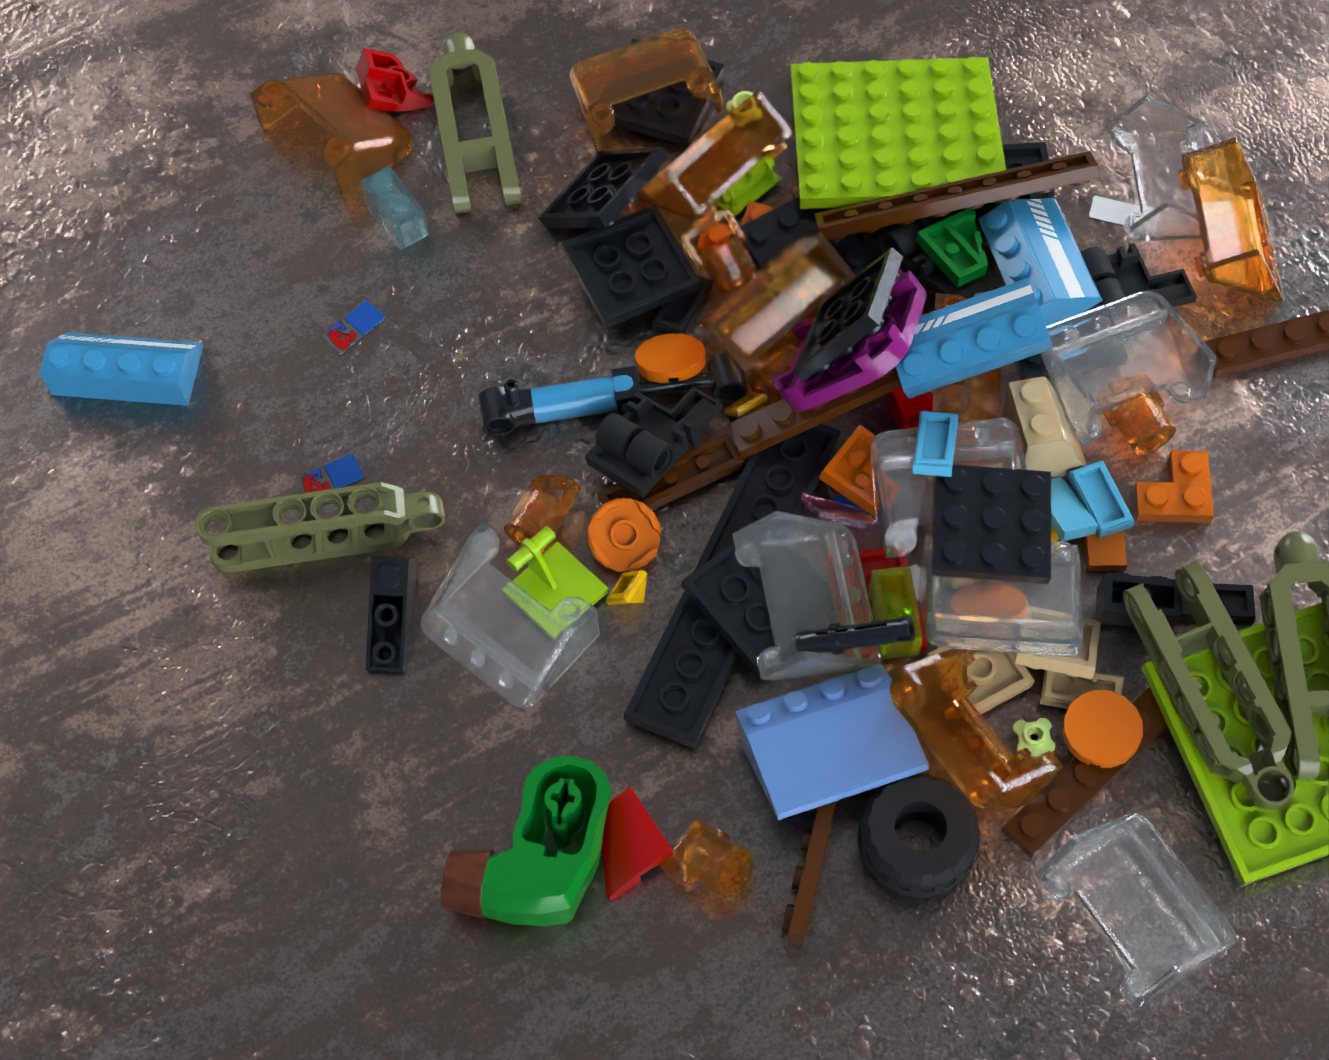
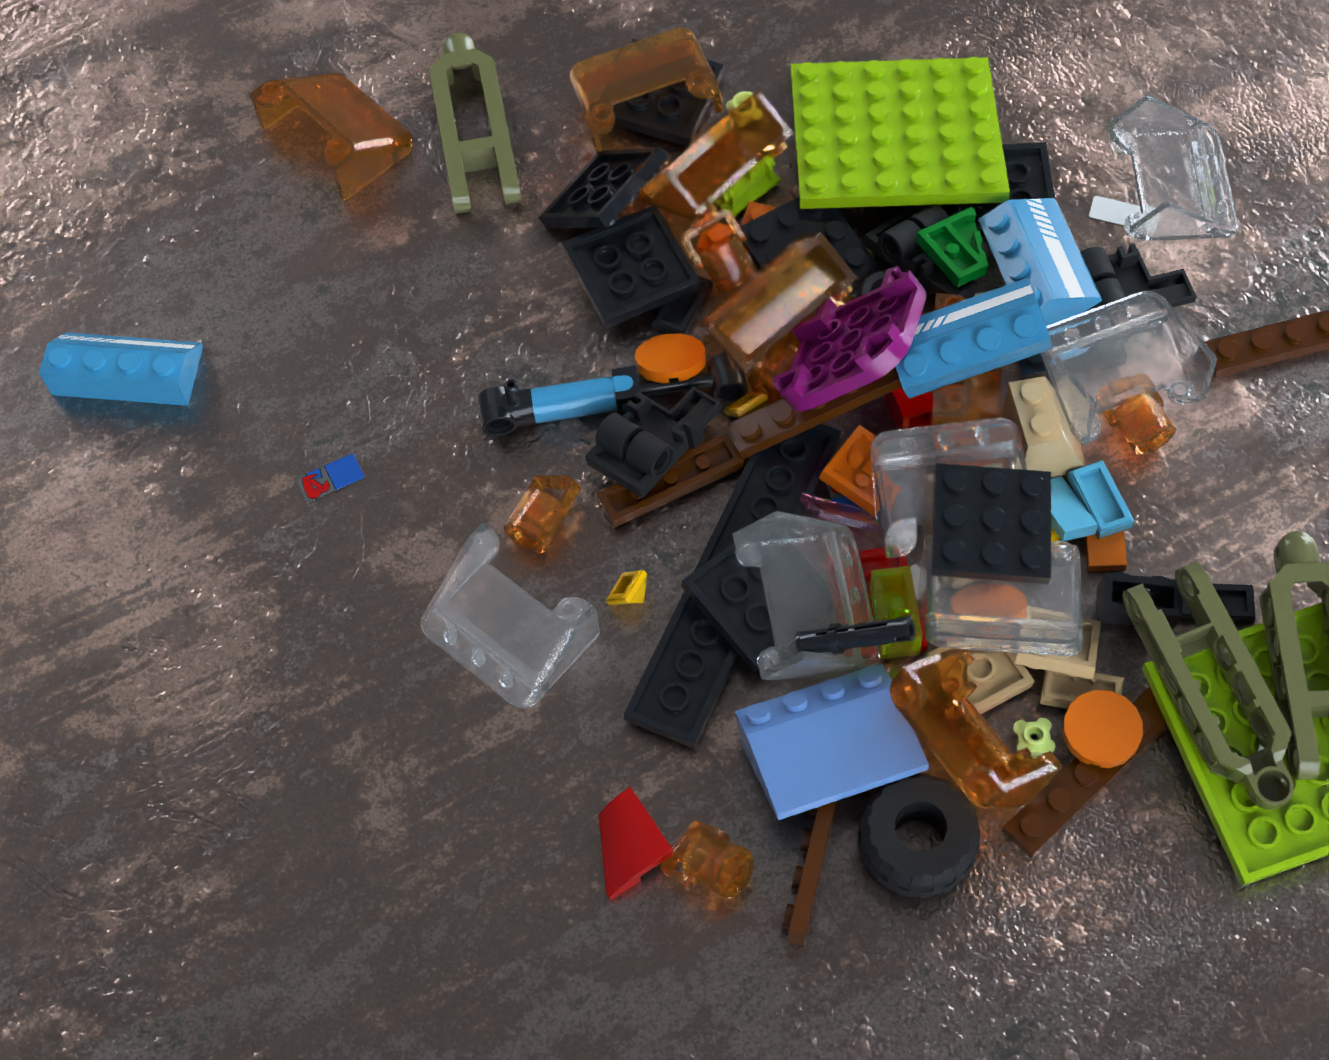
olive piece [195,482,445,573] -> none
sticker [321,300,386,354] -> none
red slope [355,48,434,111] -> none
clear light blue piece [360,165,430,250] -> none
black slope [366,556,417,672] -> none
green piece [441,755,611,926] -> none
lime plate [503,526,609,640] -> none
orange tile [587,498,661,572] -> none
black plate [793,247,903,381] -> none
reddish brown plate [815,151,1100,241] -> none
medium azure tile [913,411,958,477] -> none
clear windscreen [1035,813,1237,1009] -> none
orange plate [1134,450,1214,523] -> none
clear orange windscreen [1178,138,1284,302] -> none

